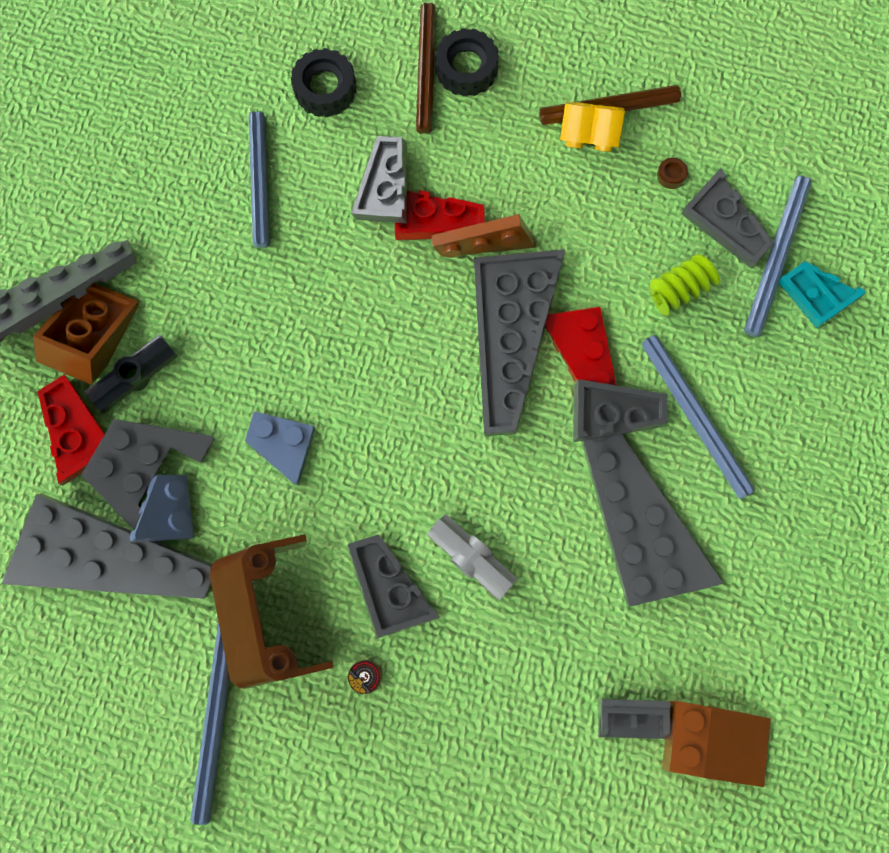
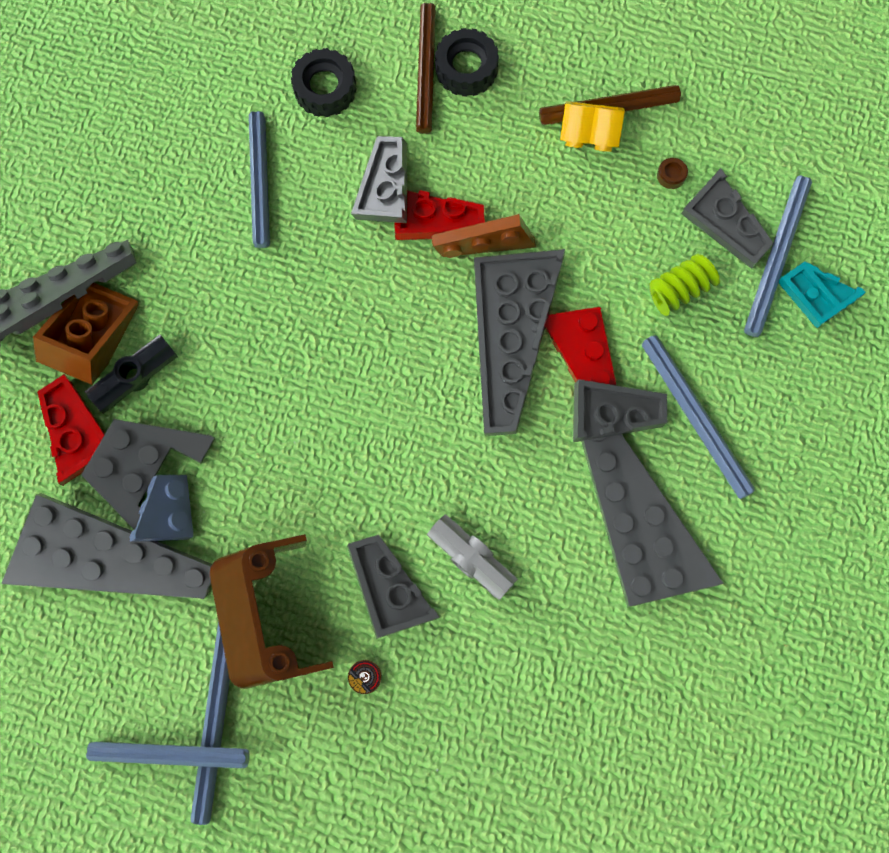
sand blue wing [245,411,315,486] -> none
dark grey hinge [598,699,670,739] -> none
dark orange slope [662,701,771,787] -> none
none -> sand blue axle [86,742,250,768]

